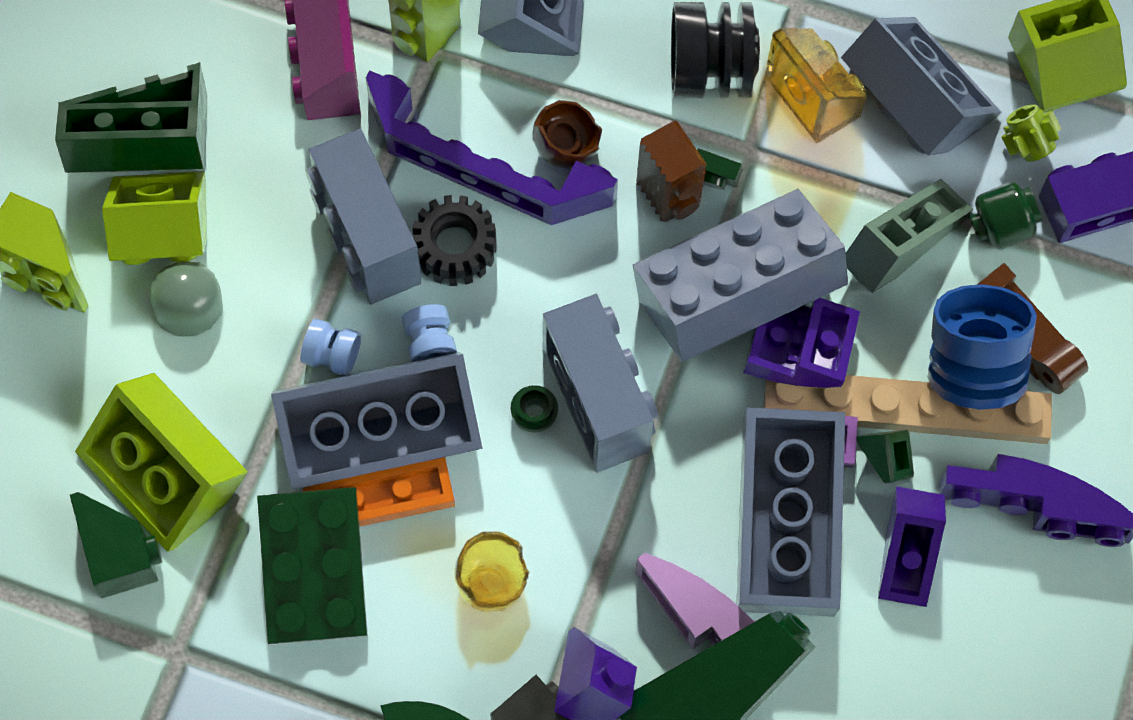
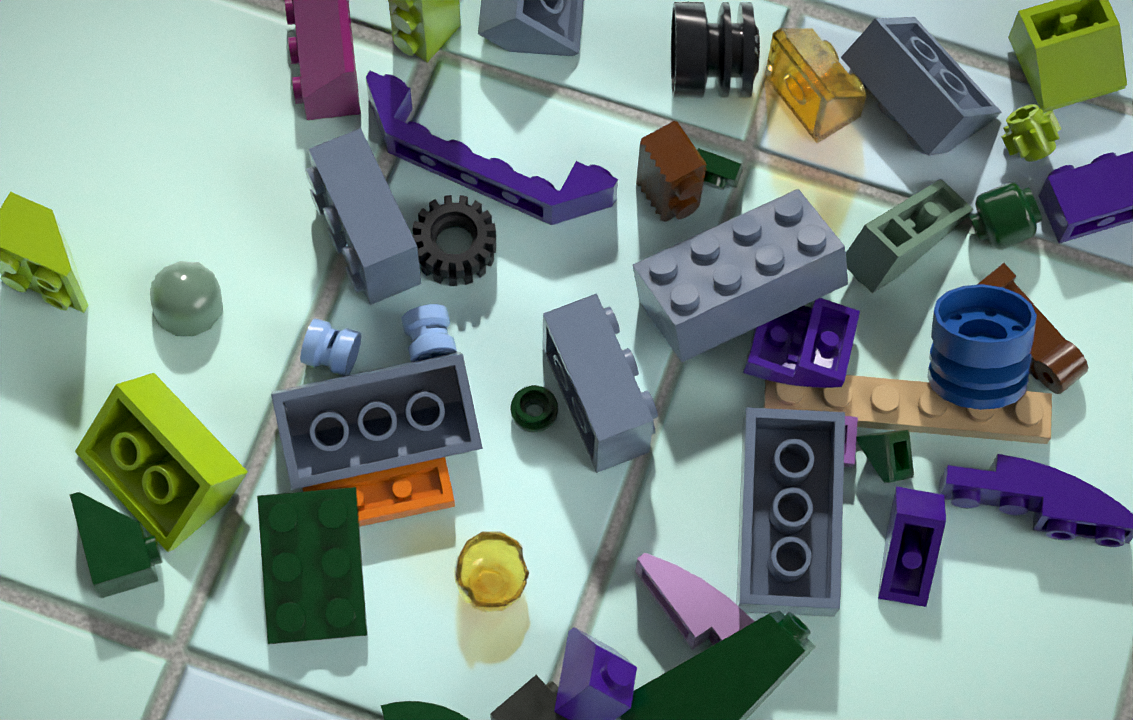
dark green wedge [55,62,208,173] -> none
lime slope [102,171,207,265] -> none
reddish brown hair [532,100,602,169] -> none

